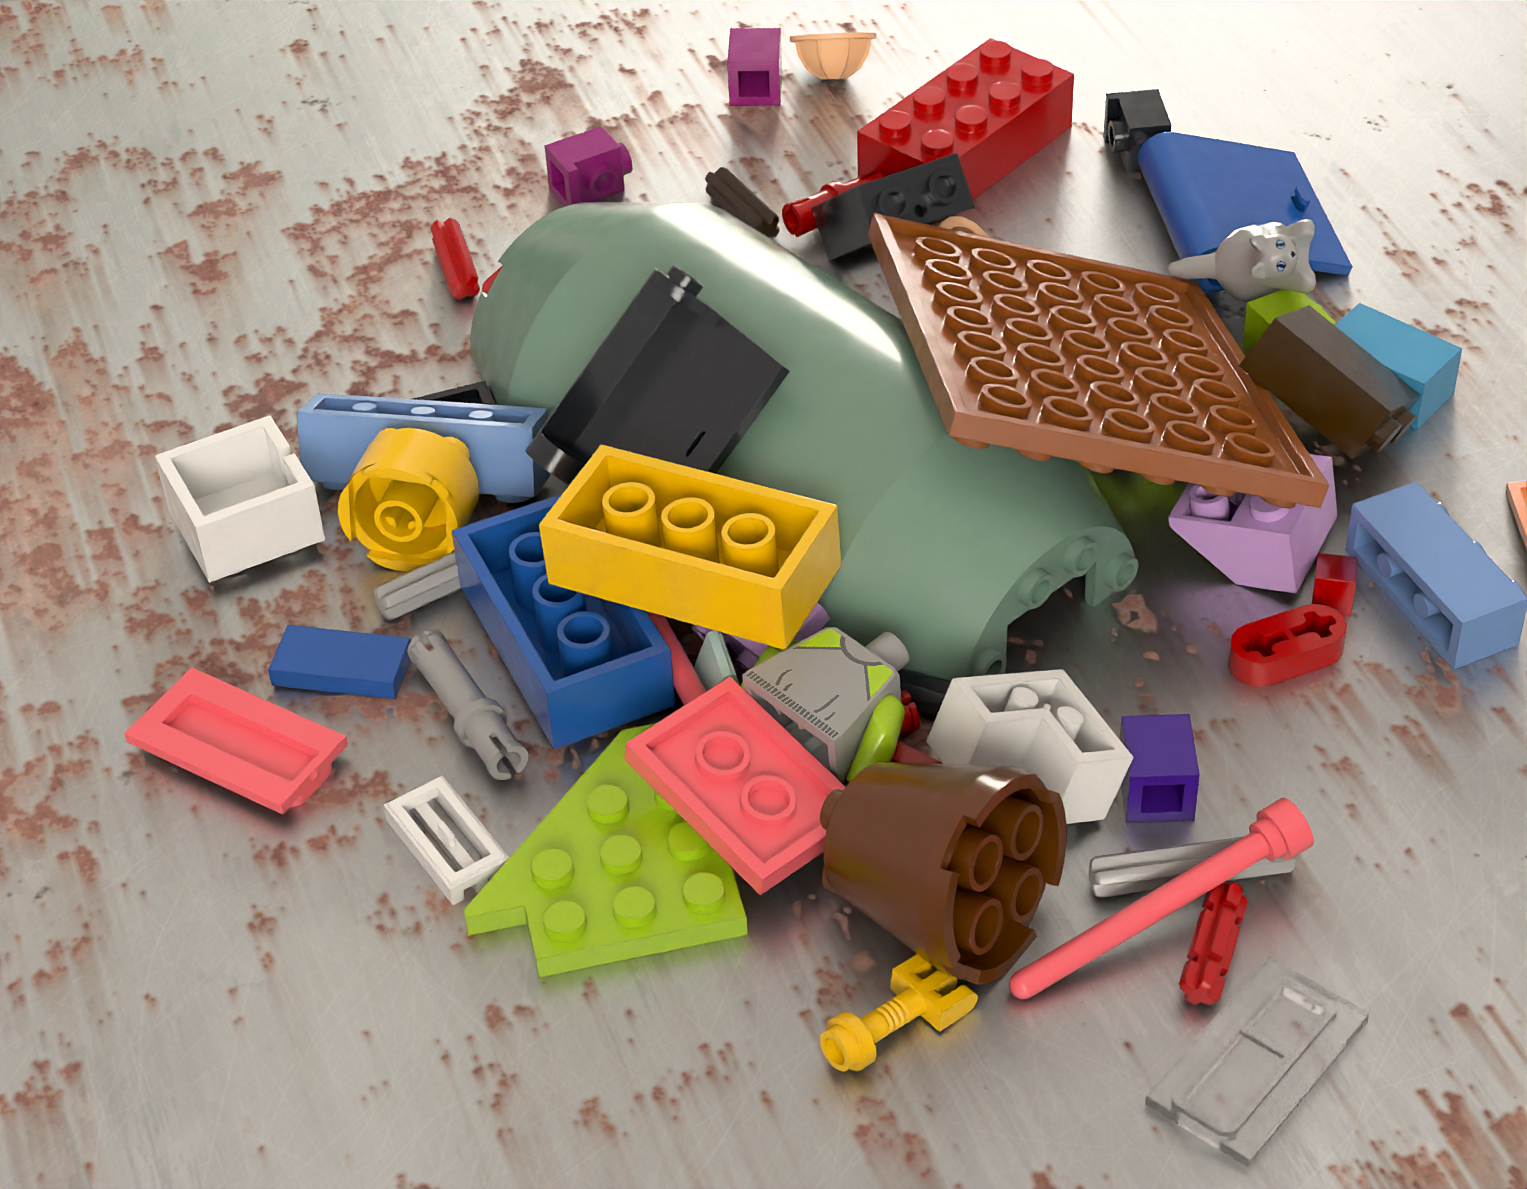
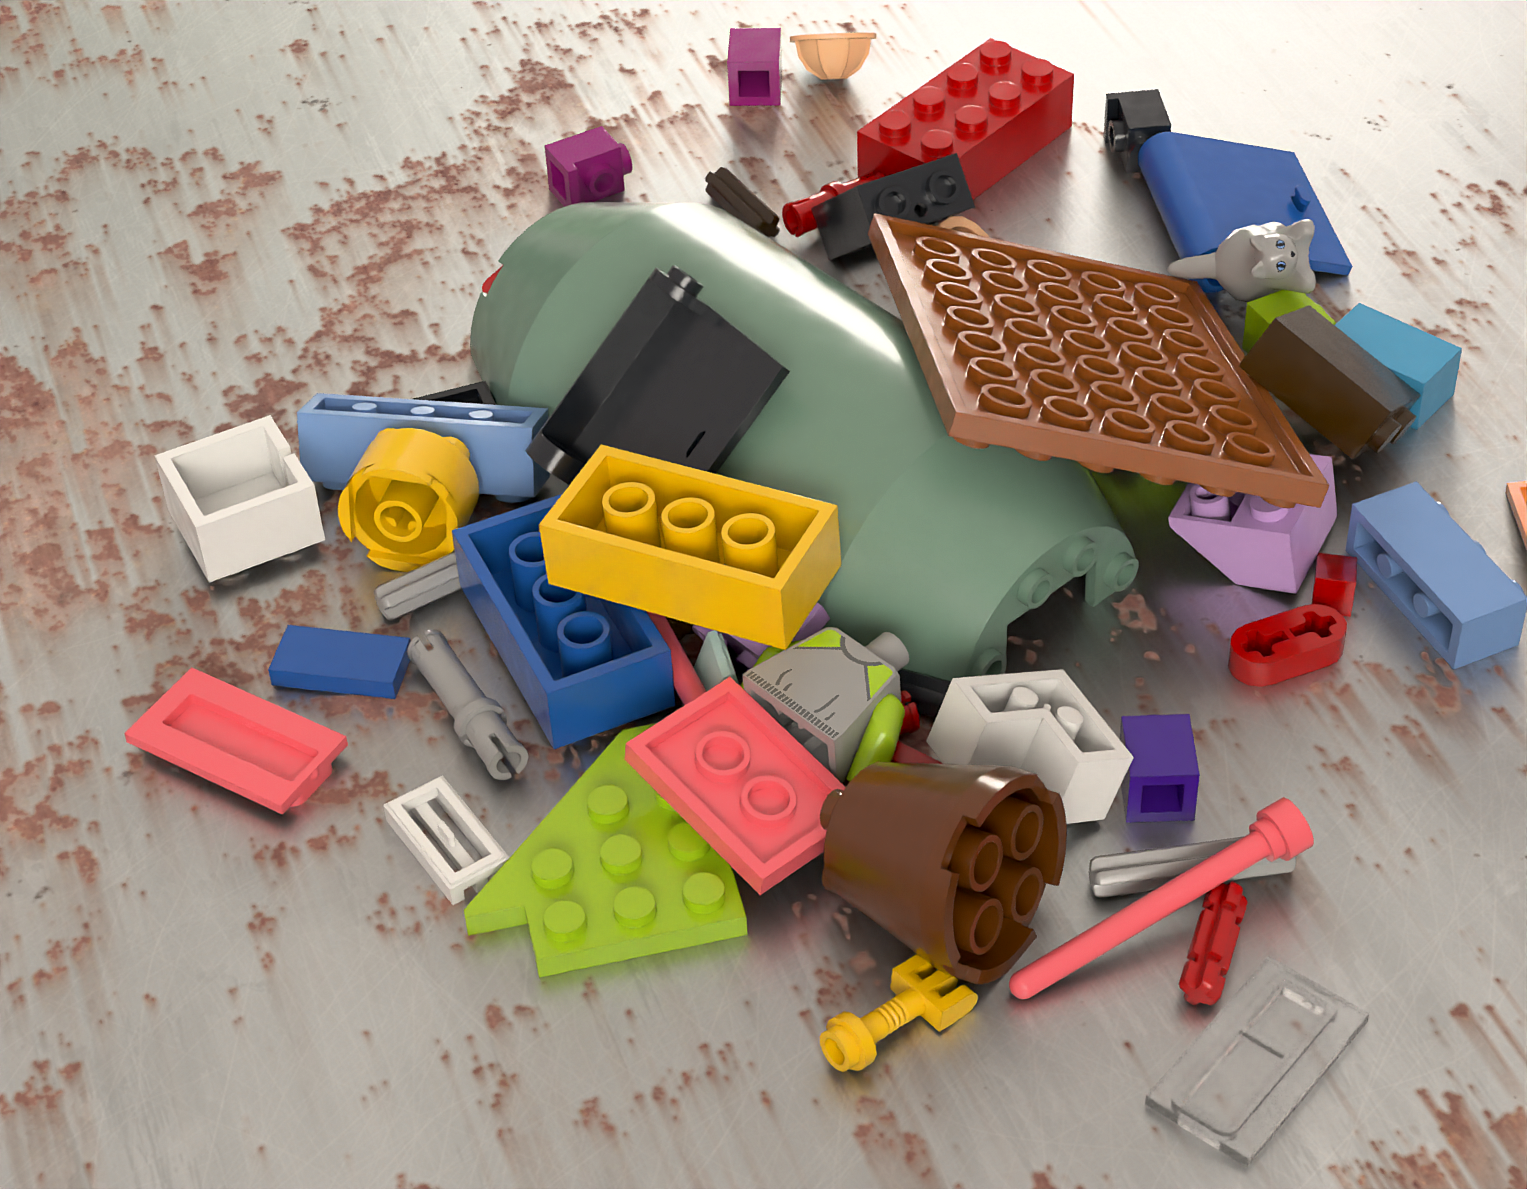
red axle [430,217,480,300] -> none

